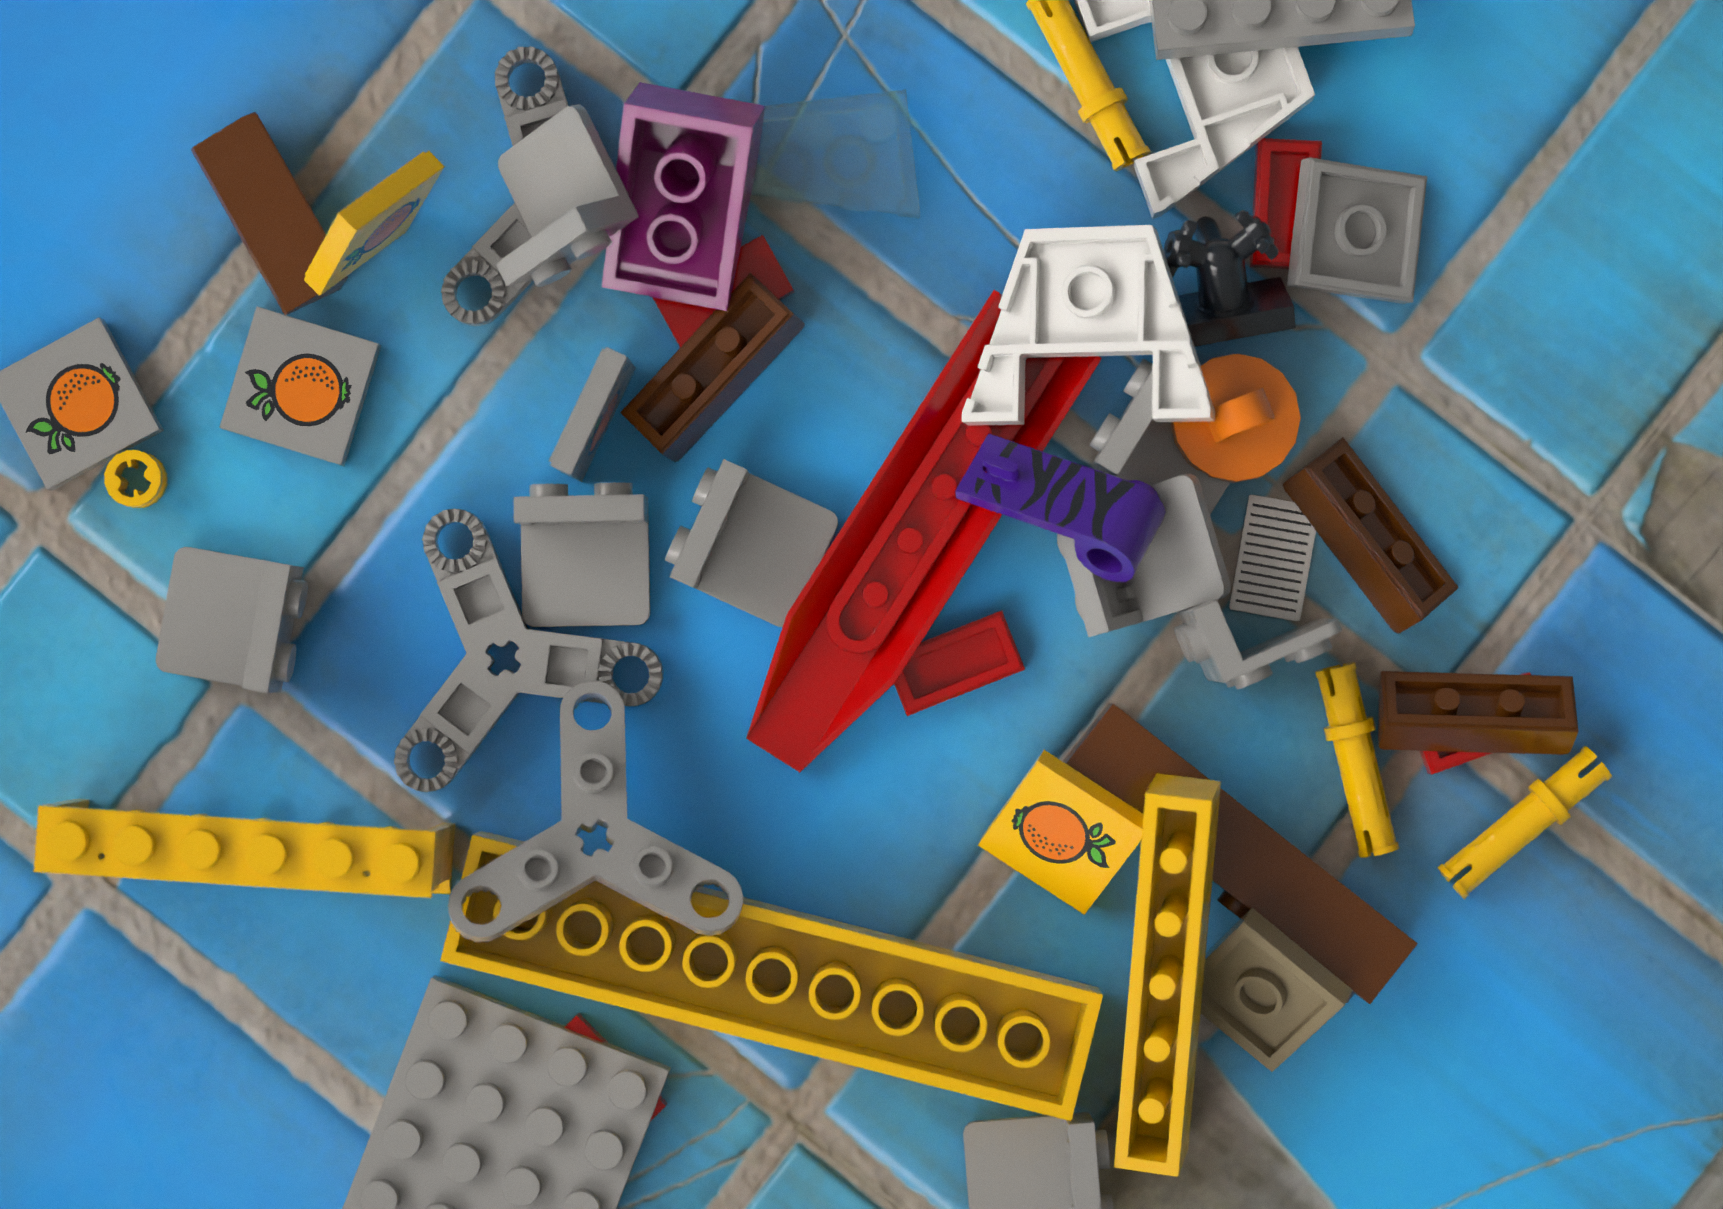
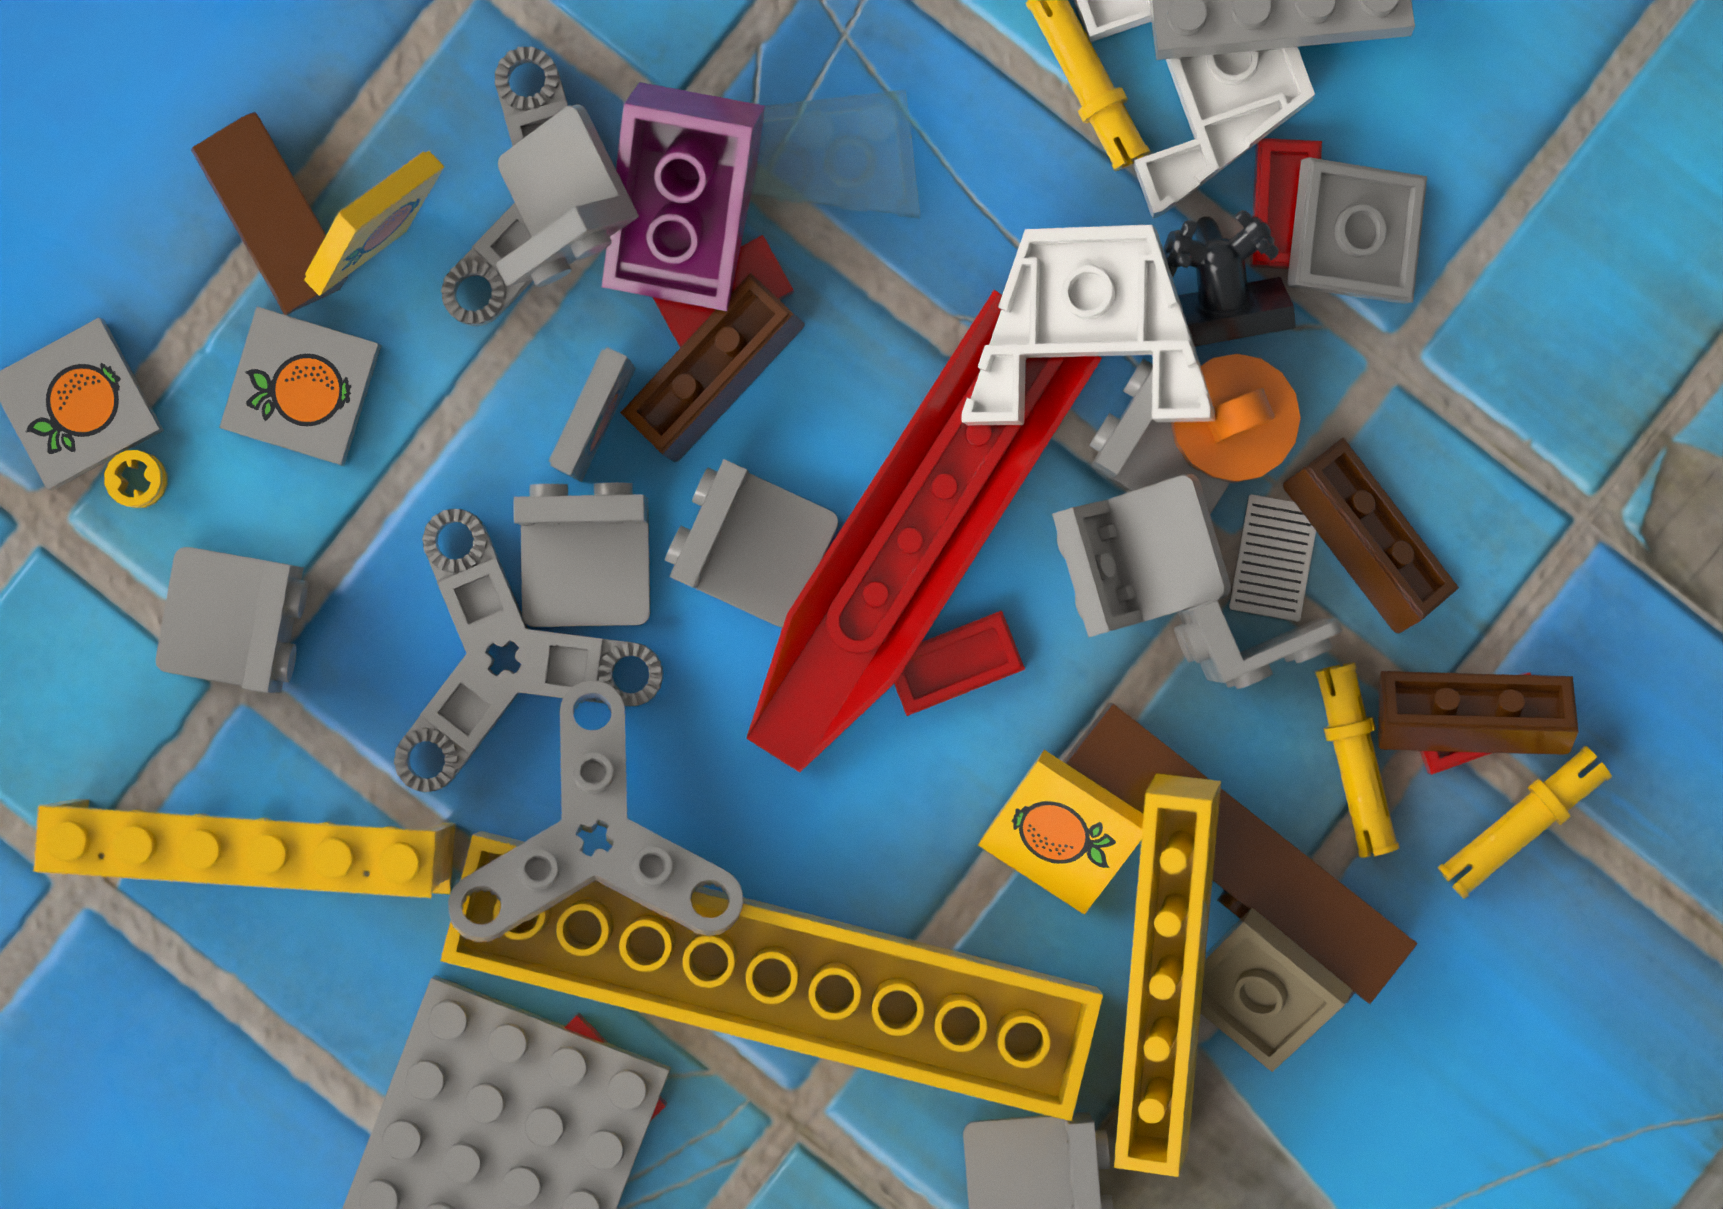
dark purple door [955,433,1166,582] -> none

